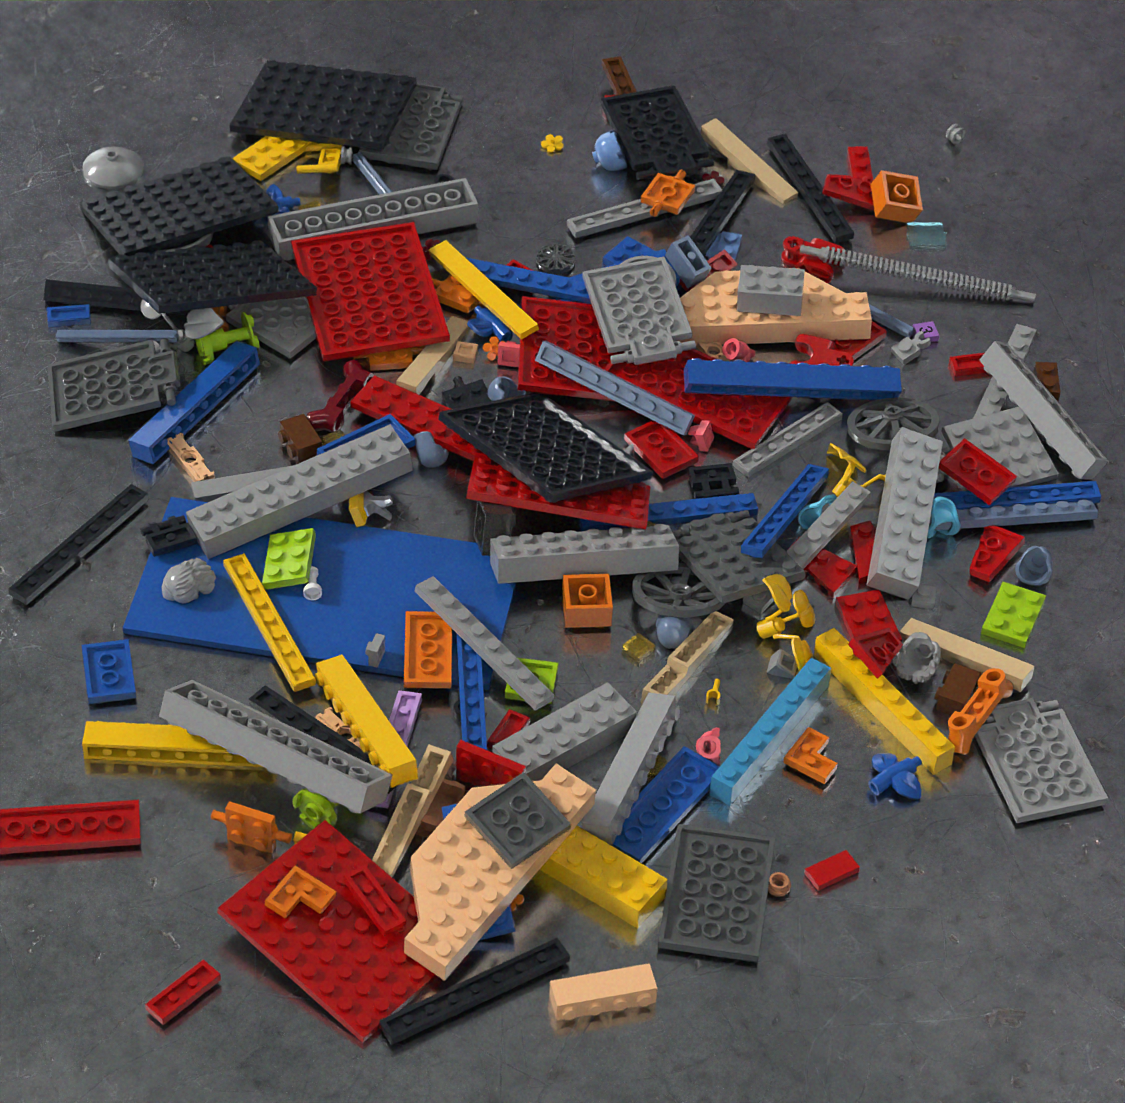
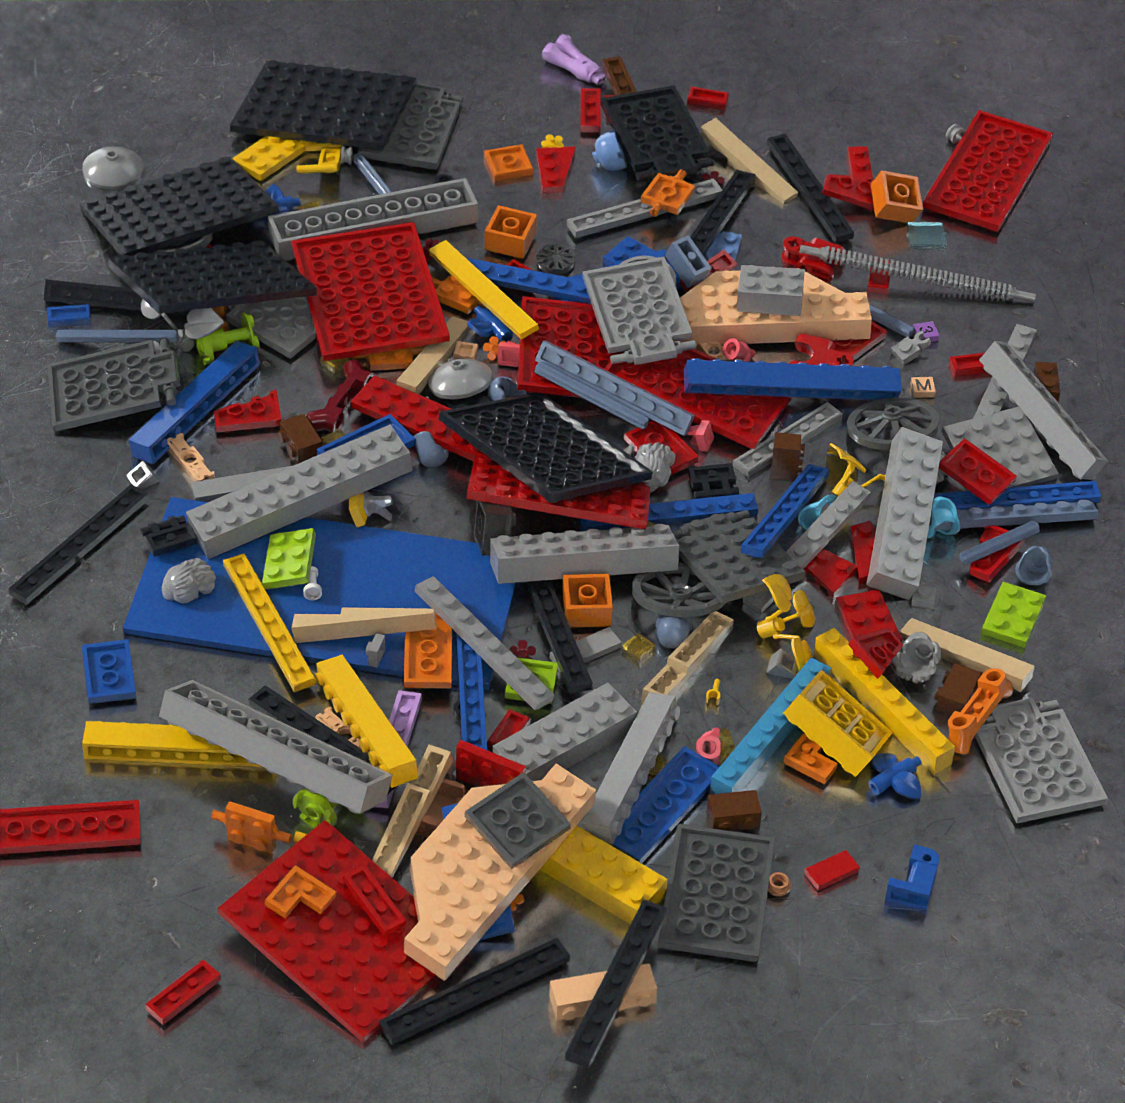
none -> light grey slope [126,461,160,489]
none -> red wing [214,390,282,433]
none -> tan slope [292,608,437,643]
none -> clear yellow tile [320,356,350,374]
none -> light grey dish [428,359,493,399]
none -> orange tile [484,144,534,181]
none -> orange brick [484,205,537,259]
none -> dark red plant [509,640,536,660]
none -> black plate [525,580,593,694]
none -> sand blue axle [535,362,649,429]
none -> red wing [536,146,576,193]
none -> lavender piece [542,34,607,85]
none -> light grey tile [550,627,622,672]
none -> black plate [565,899,667,1069]
none -> red plate [580,88,601,133]
none -> light grey hair [634,442,675,493]
none -> red tile [687,87,729,110]
none -> reddish brown brick [707,790,762,831]
none -> clear yellow tile [718,729,735,763]
none -> reddish brown brick [770,432,805,481]
none -> yellow slope [783,669,893,777]
none -> red tile [867,259,890,295]
none -> blue piece [885,844,939,911]
none -> light nougat tile [911,377,936,398]
none -> red plate [922,110,1053,232]
none -> sand blue axle [959,521,1039,565]

